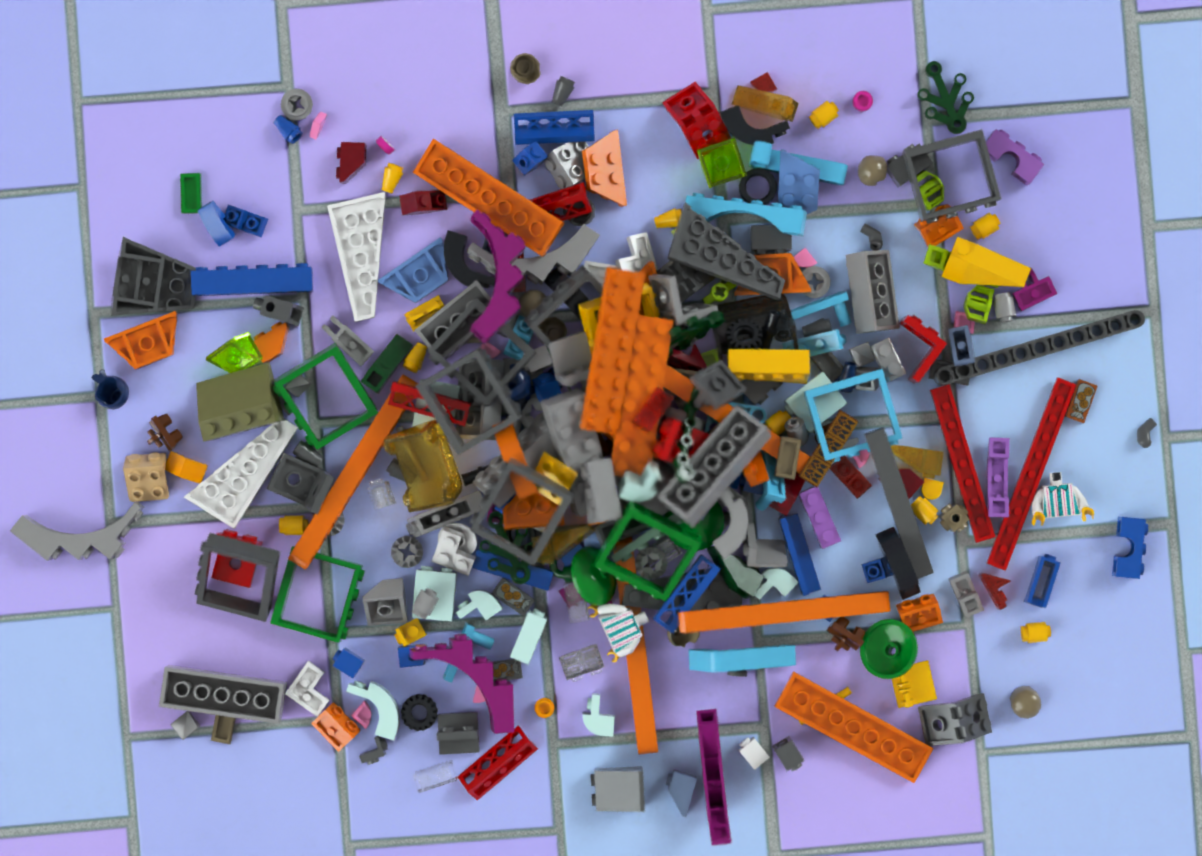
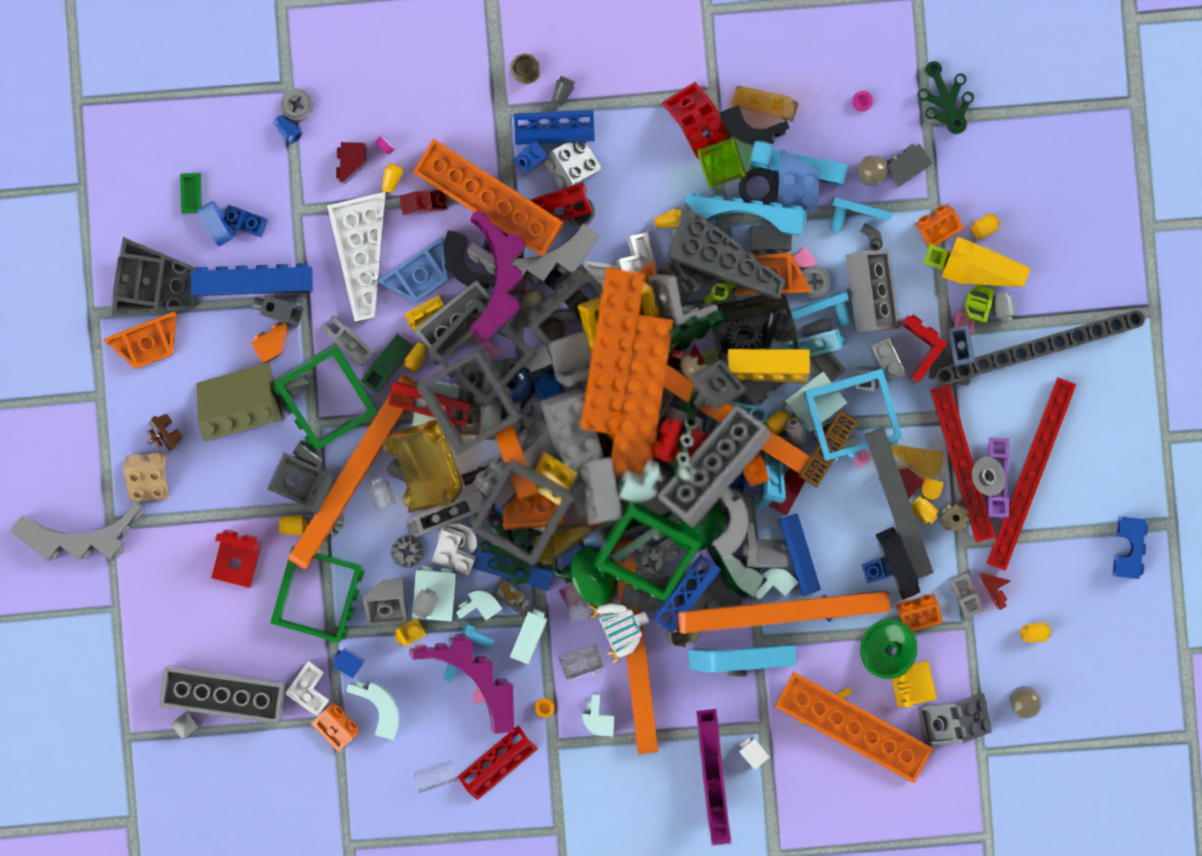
dark blue hat [92,369,129,410] -> none
light orange slope [165,451,208,484] -> none
white wing [184,419,298,529] -> none
dark grey window [195,533,280,622] -> none
clear neon green slope [206,332,263,373] -> none
dark tan tile [211,715,236,744] -> none
bright pink tile [310,112,327,139] -> none
bright pink tile [351,700,371,729] -> none
dark grey bracket [359,736,388,765] -> none
blue brick [398,645,428,668] -> none
black tyre [401,694,438,731] -> none
dark grey bracket [437,712,480,755] -> none
tile [493,659,523,682] -> none
medium azure slope [503,315,534,360] -> none
wing [582,130,627,207] -> none
slope [591,766,645,812] -> none
clear red slope [632,386,674,433] -> none
sand blue slope [666,770,697,817] -> none
clear red tile [750,72,777,92] -> none
dark grey brick [772,736,804,772] -> none
dark tan tile [774,436,801,479] -> none
medium lavender arch [798,486,841,549] -> none
yellow brick [809,101,839,129] -> none
reddish brown hips [826,617,865,652] -> none
clear red slope [829,455,872,499] -> none
dark blue cone [837,362,856,393] -> none
light grey slope [849,342,875,368] -> none
dark grey window [902,129,1001,224] -> none
lime piece [909,170,944,210] -> none
medium lavender arch [986,129,1044,186] -> none
magenta hinge [1012,267,1057,312] -> none
blue window [1023,554,1061,608] -> none
torso [1031,472,1094,526] -> none
tile [1064,379,1098,423] -> none
dark grey arm [1137,418,1157,448] -> none
none -> dark tan hair [680,354,709,379]
none -> medium azure piece [830,197,893,232]
none -> light grey dish [972,457,1006,496]

